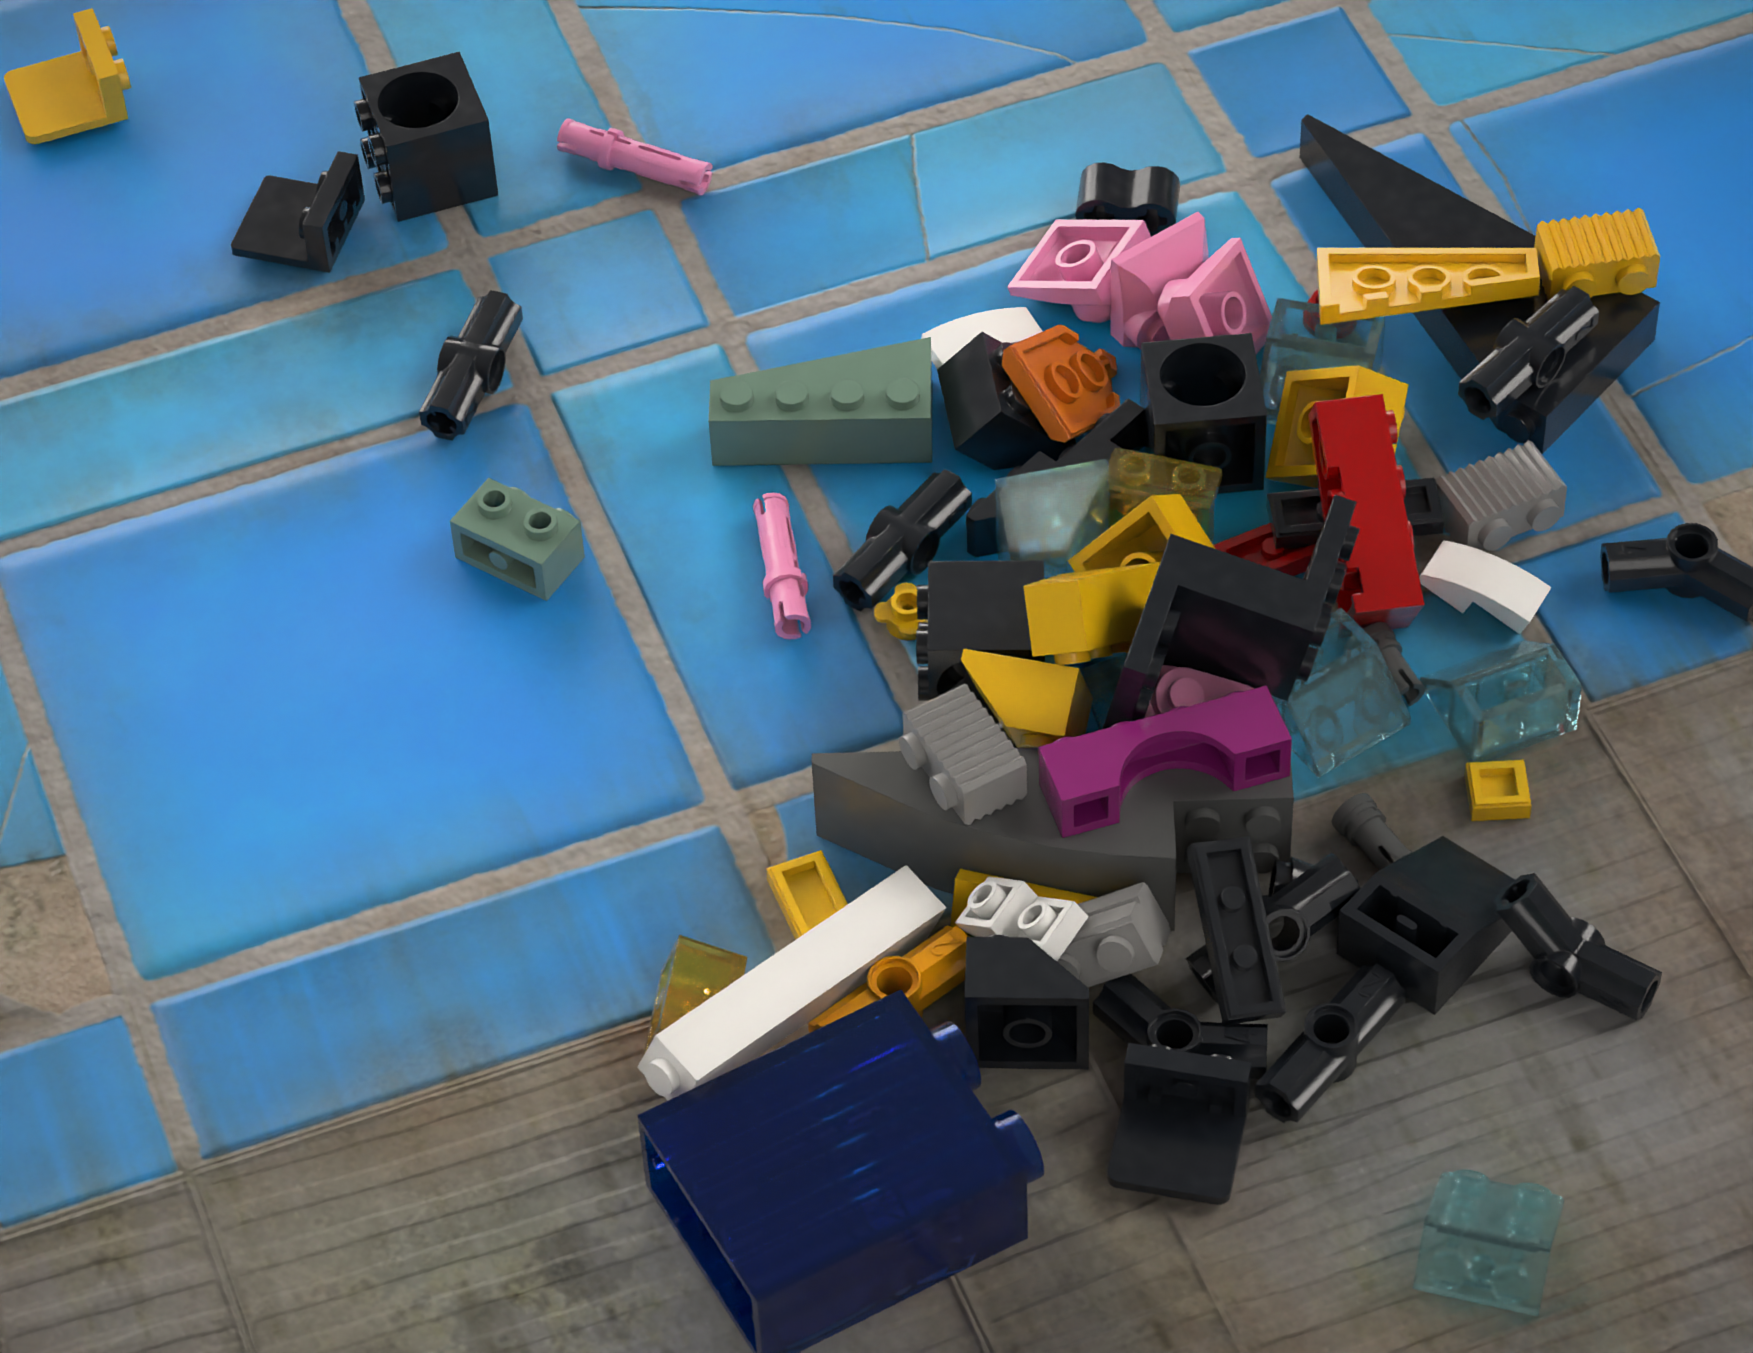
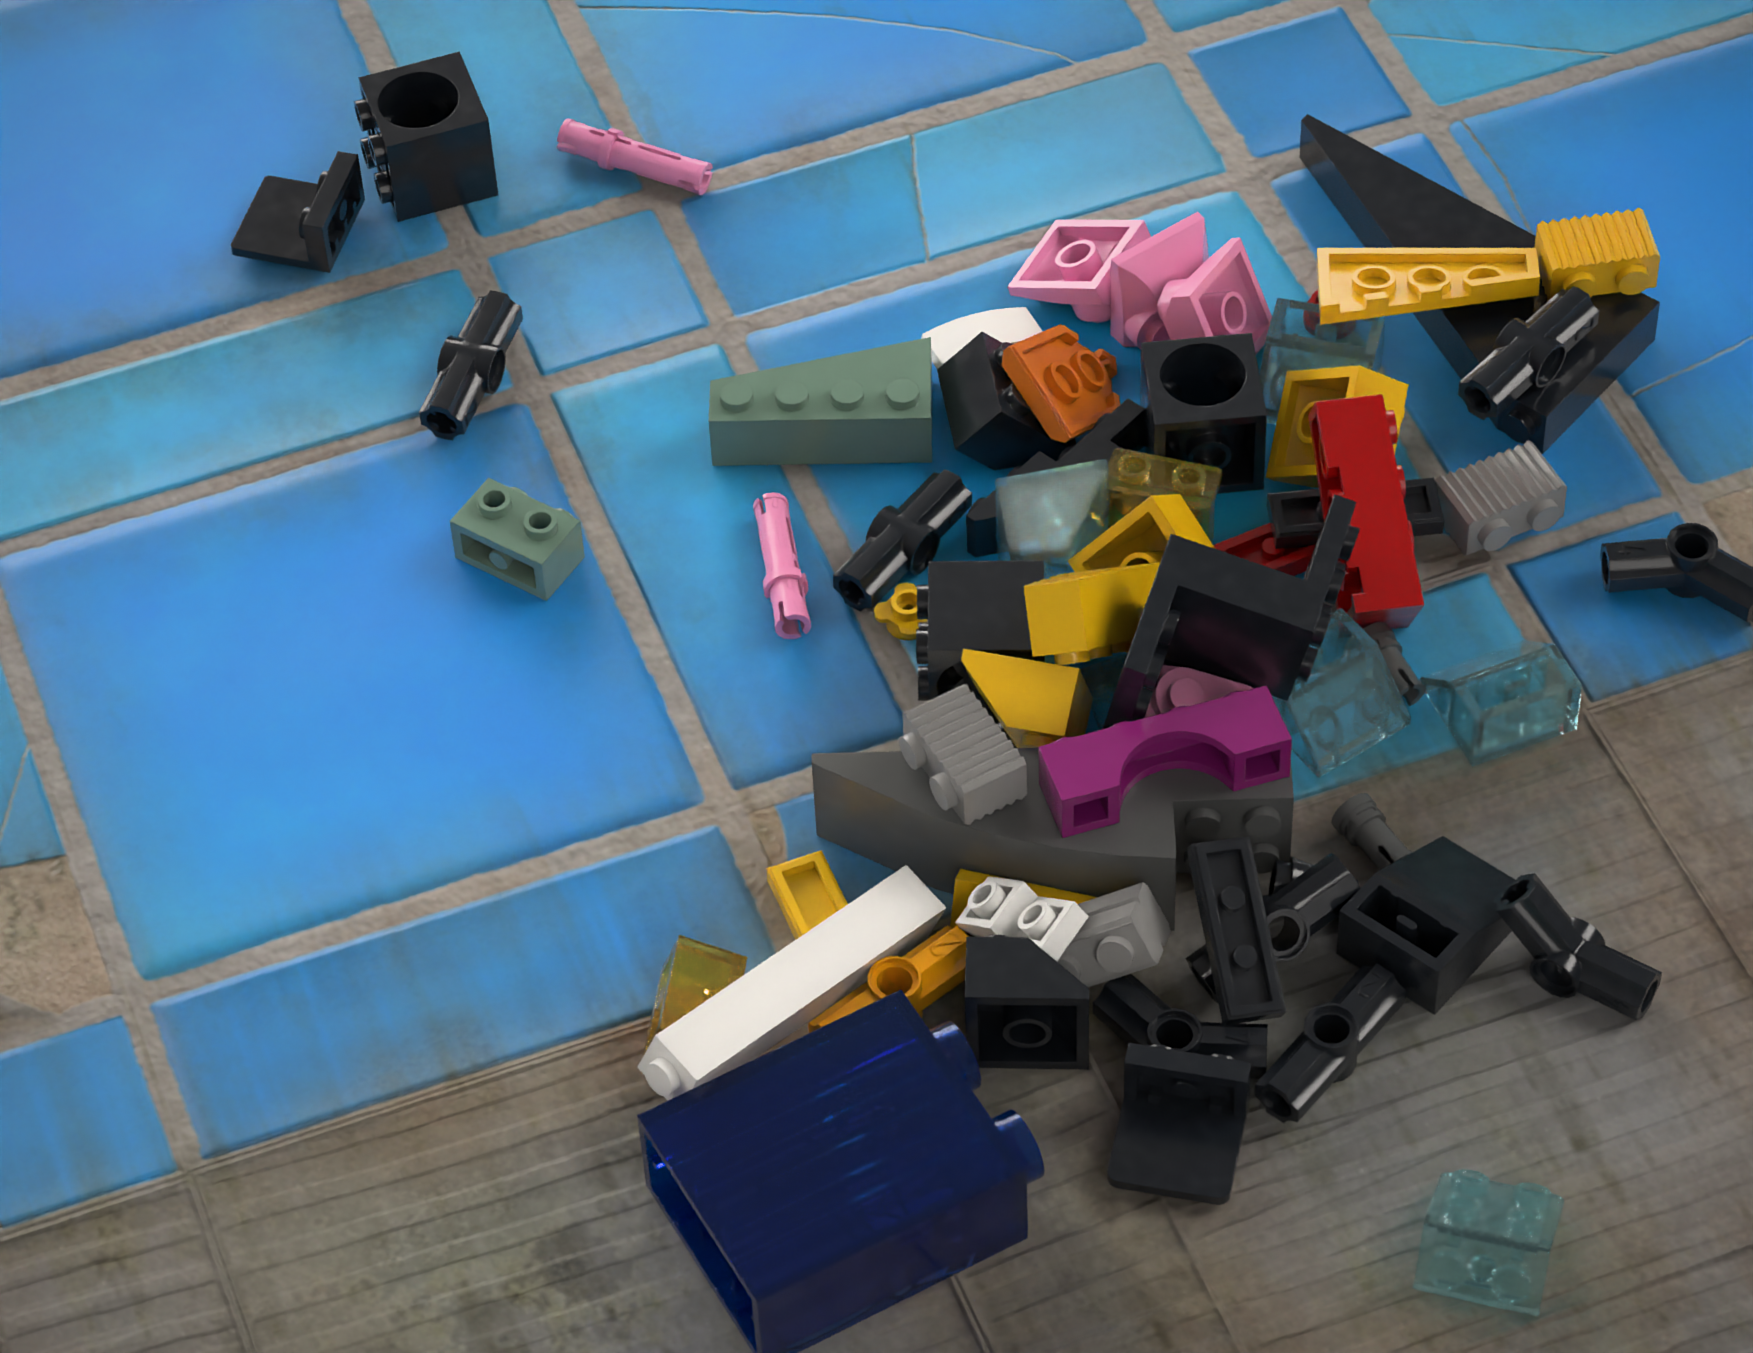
yellow bracket [4,8,131,144] -> none
black axle [1075,162,1180,237] -> none
white slope [1419,540,1551,634] -> none
yellow tile [1464,759,1532,821] -> none

